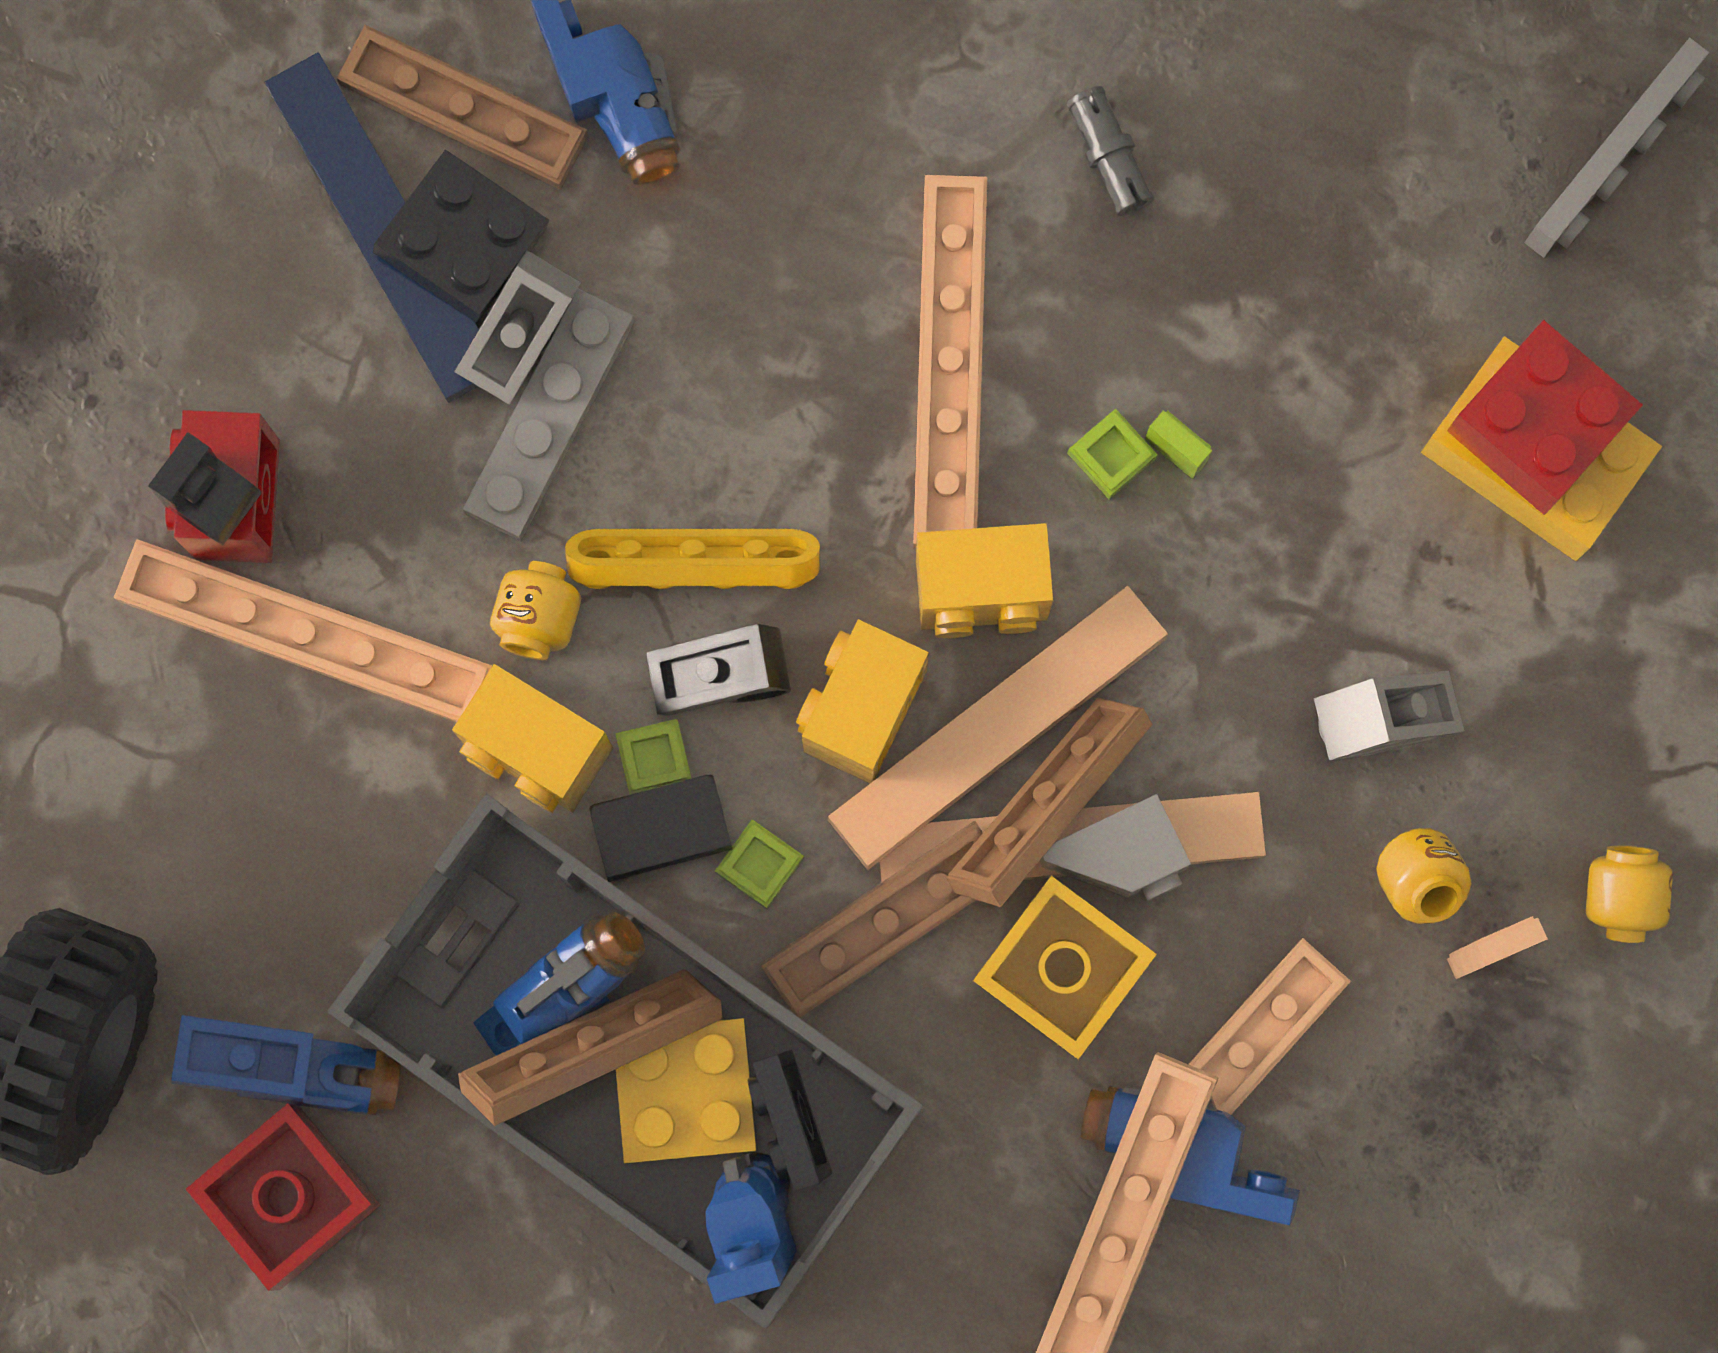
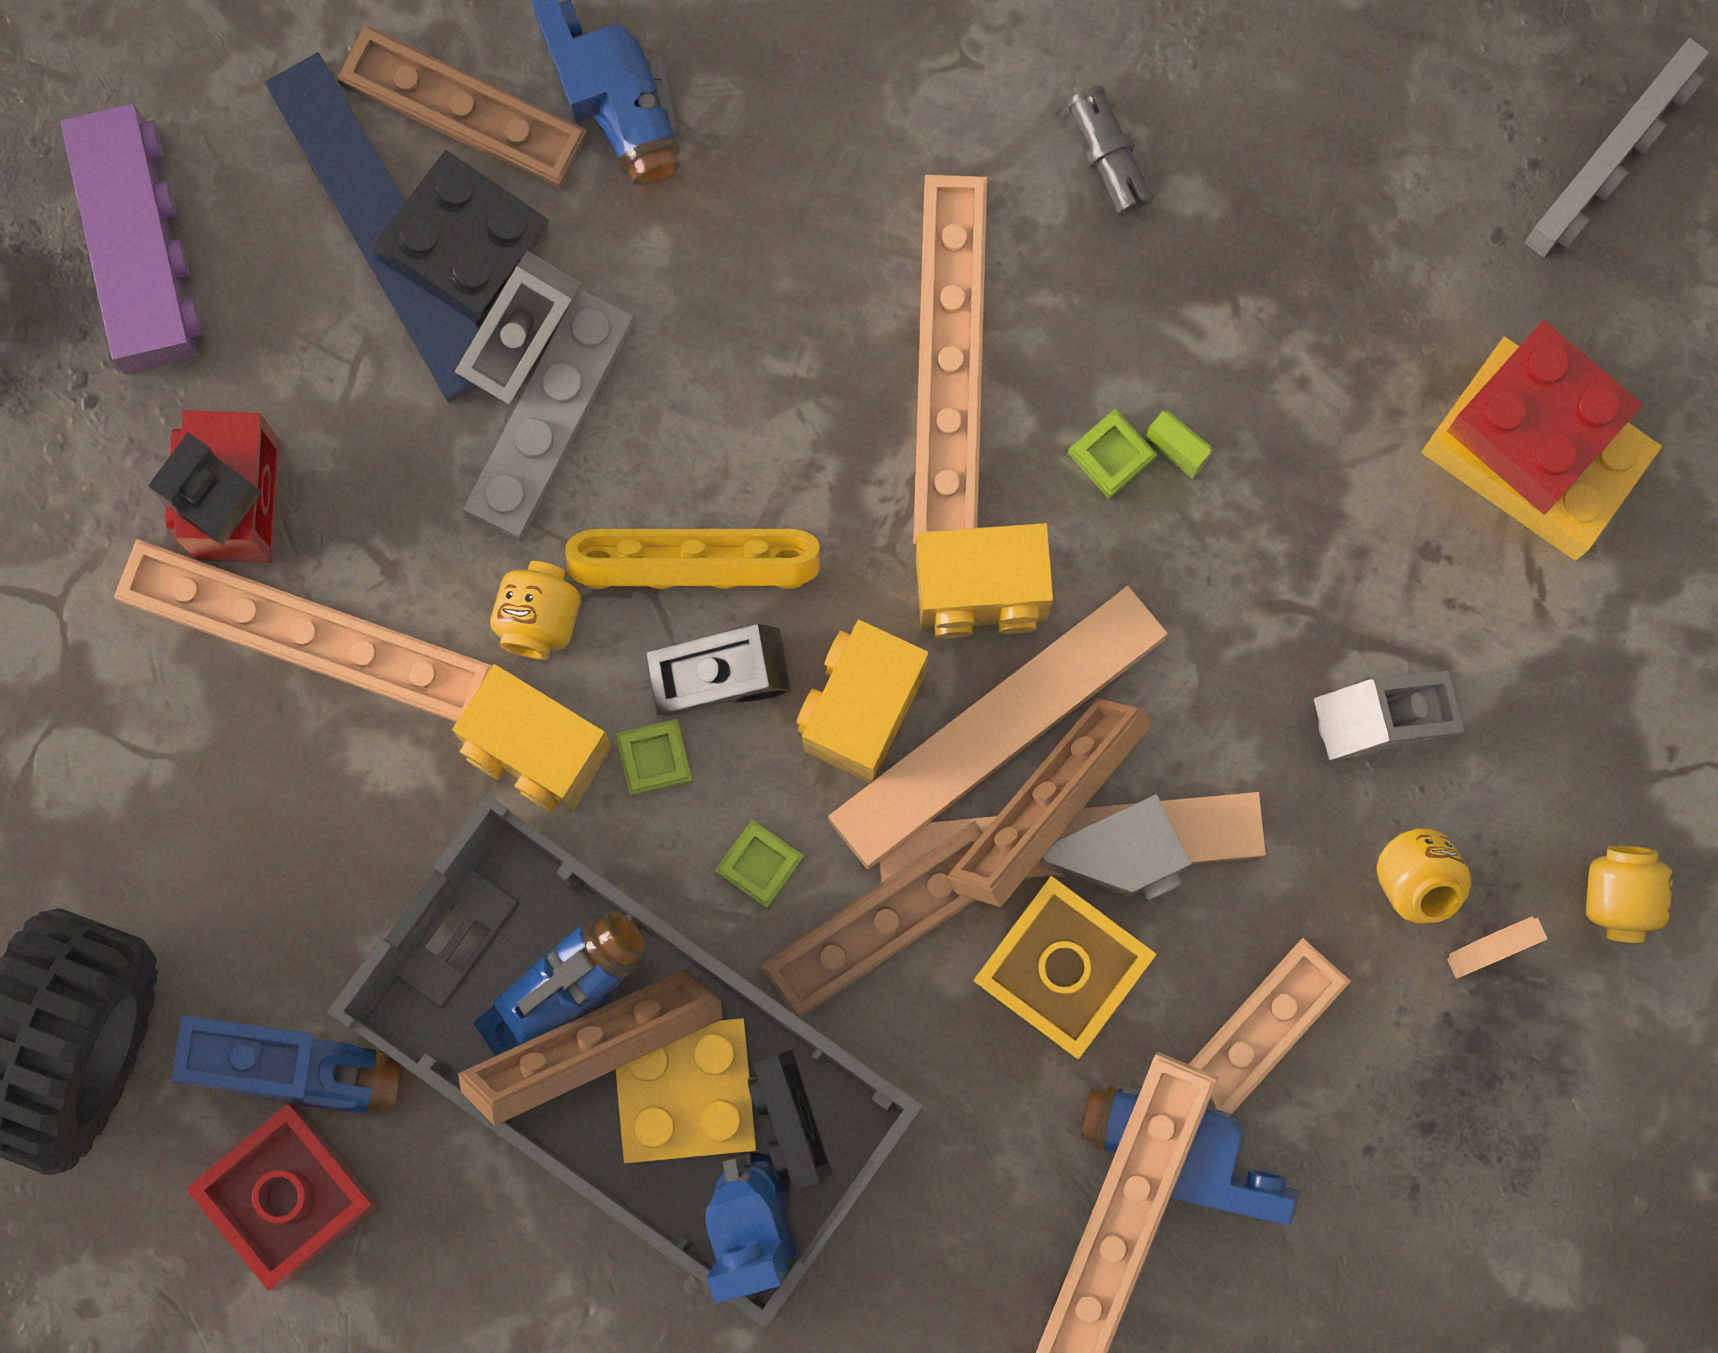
black slope [589,774,732,882] -> none
none -> medium lavender brick [60,103,203,374]

